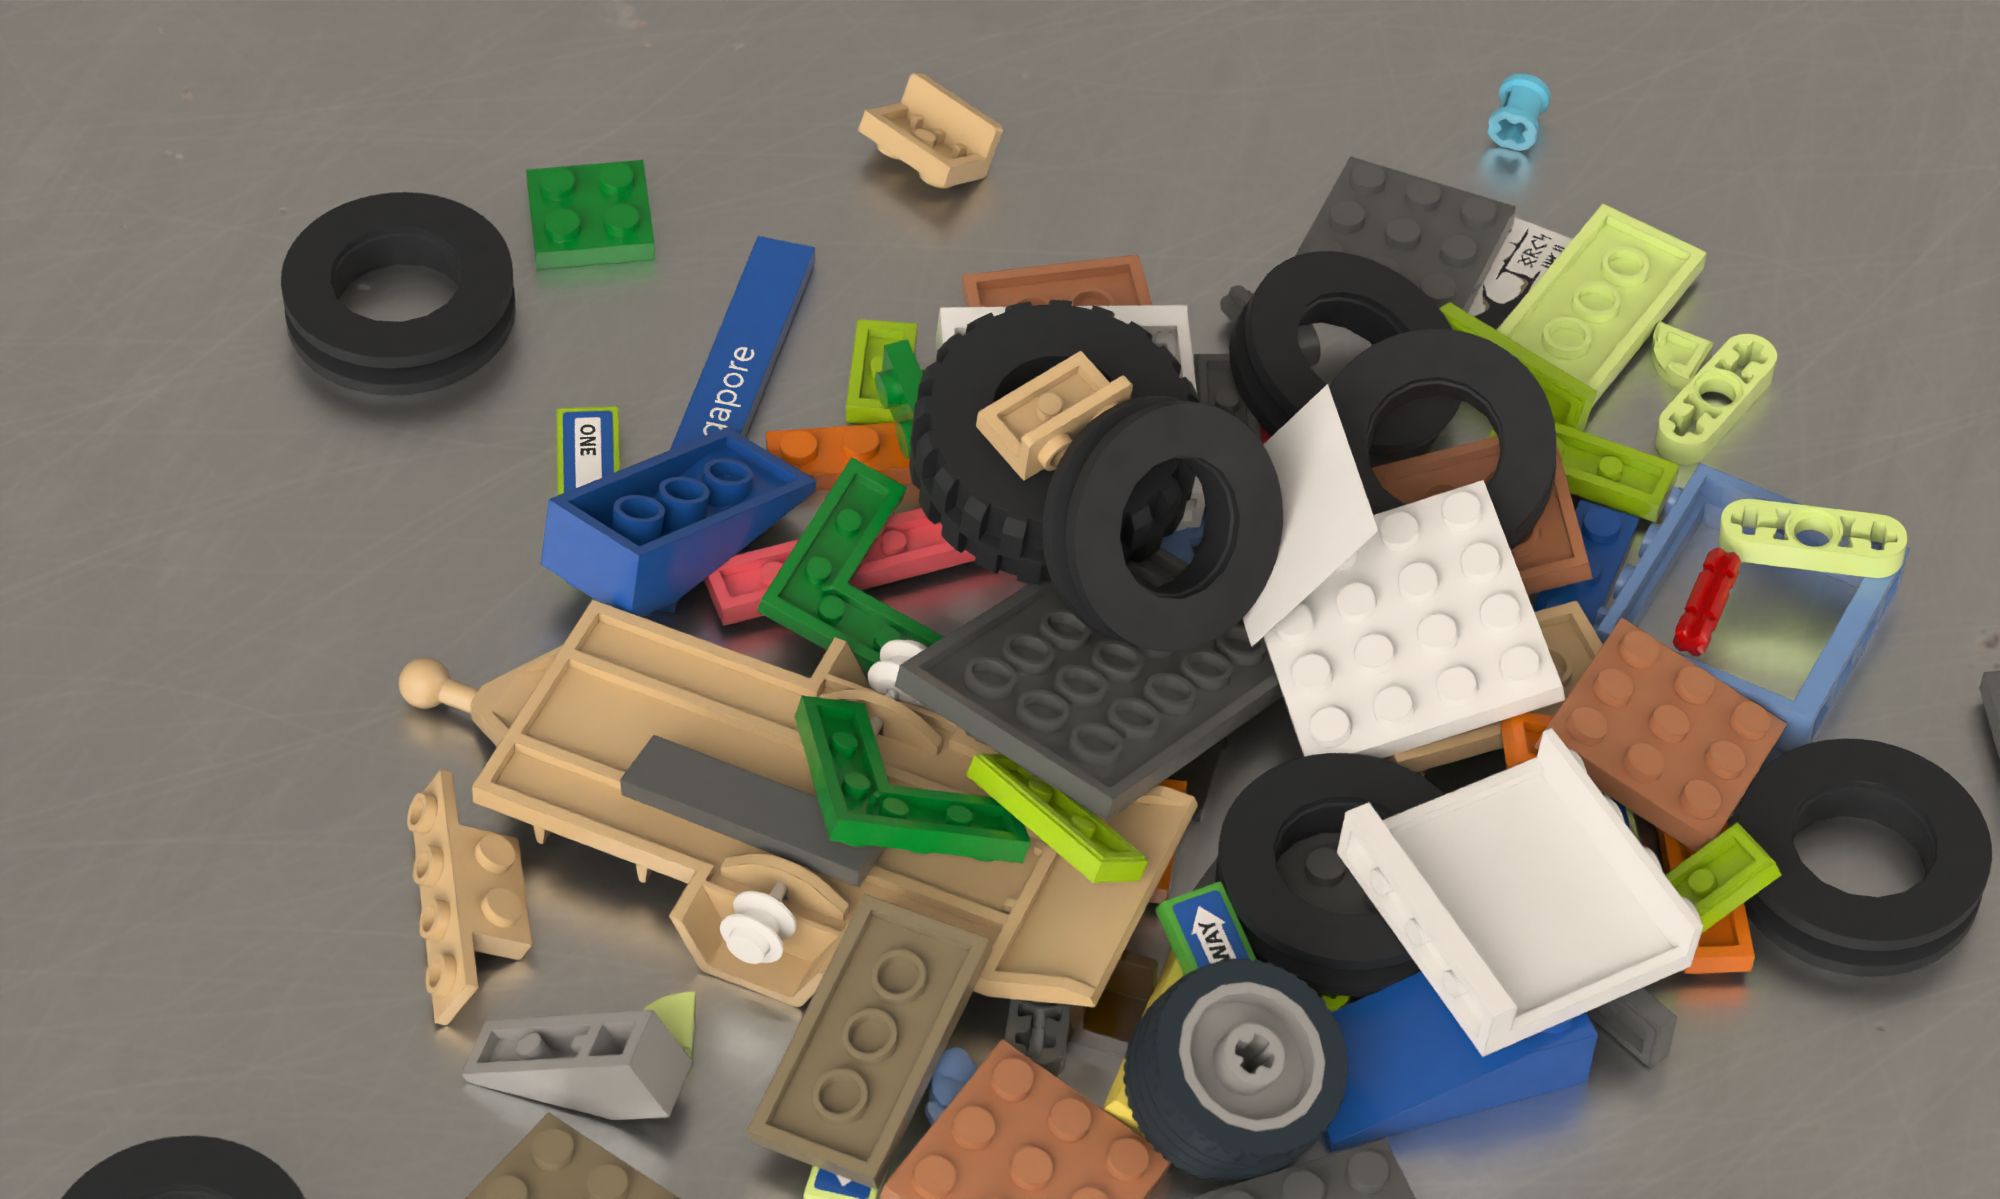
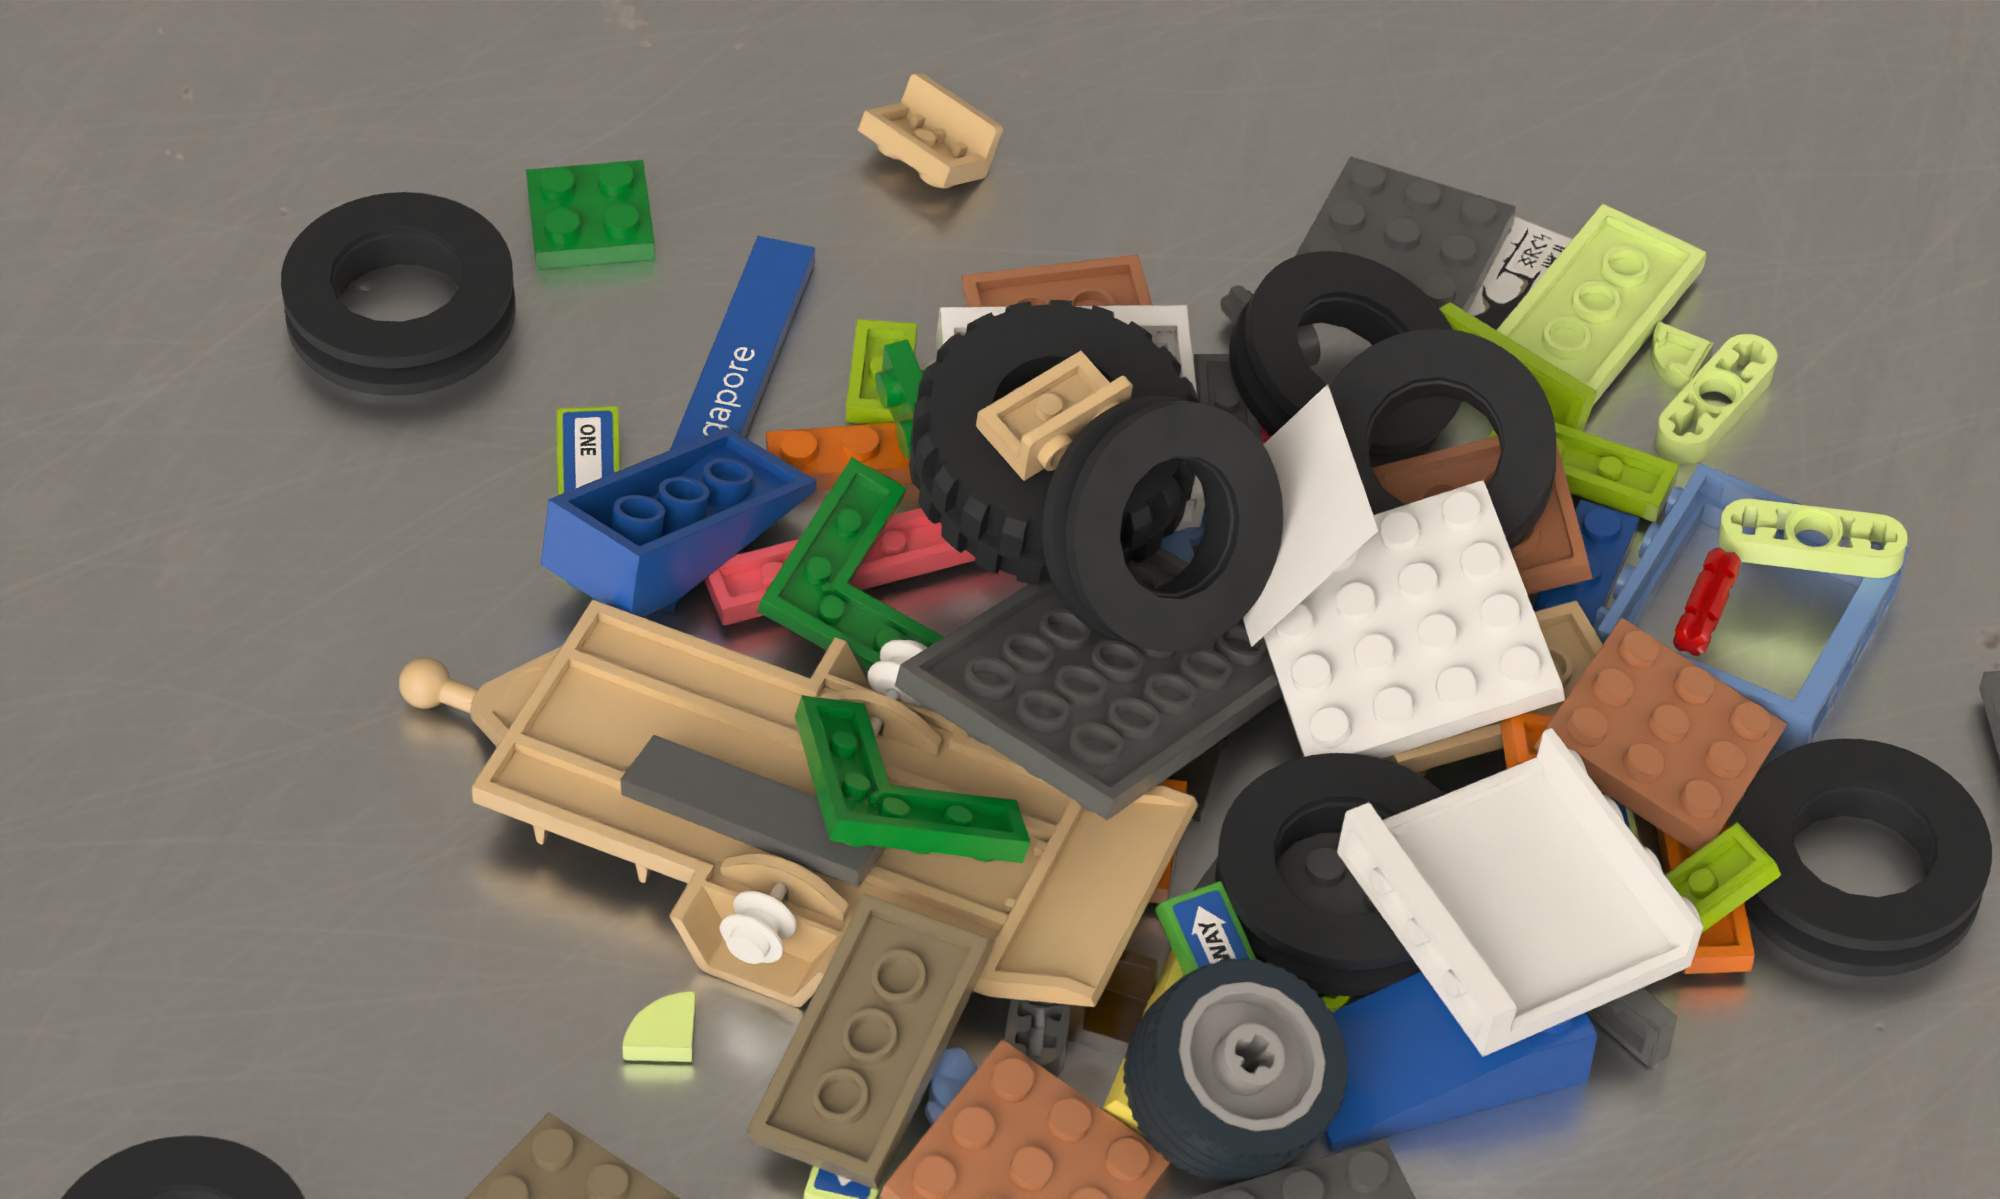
tan bracket [407,769,532,1026] -> none
light grey slope [461,1010,693,1120] -> none
lime tile [966,754,1148,883] -> none
medium azure bush [1487,73,1551,151] -> none

